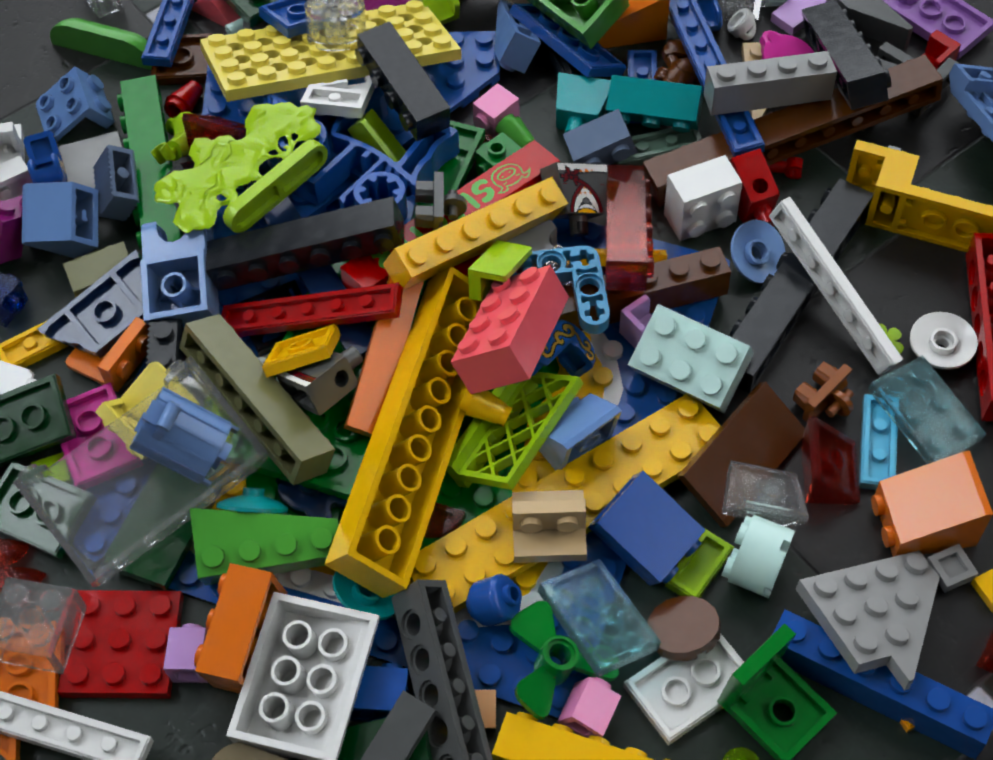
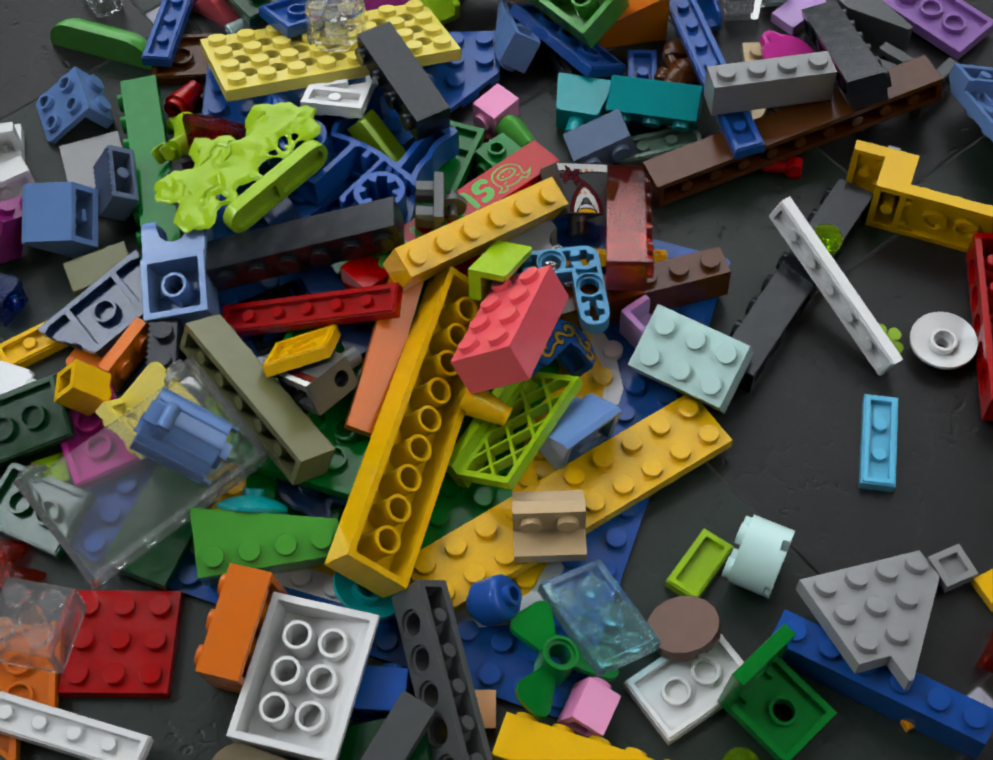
blue animal [23,130,67,183] -> none
lavender brick [163,623,208,683] -> none
clear red tile [424,502,466,538] -> none
blue brick [588,471,705,586] -> none
white brick [664,155,743,241] -> none
reddish brown tile [677,381,808,527] -> none
clear slope [722,460,809,527] -> none
white tile [727,8,756,41] -> none
red torso [730,148,780,227] -> none
light blue dish [731,220,786,284] -> none
dark orange hips [792,361,854,425] -> none
clear red slope [802,416,860,505] -> none
clear light blue plate [868,355,987,464] -> none
orange slope [871,450,993,557] -> none
red panel [921,30,961,70] -> none
none -> yellow brick [54,359,112,416]
none -> clear neon green tile [813,223,843,256]

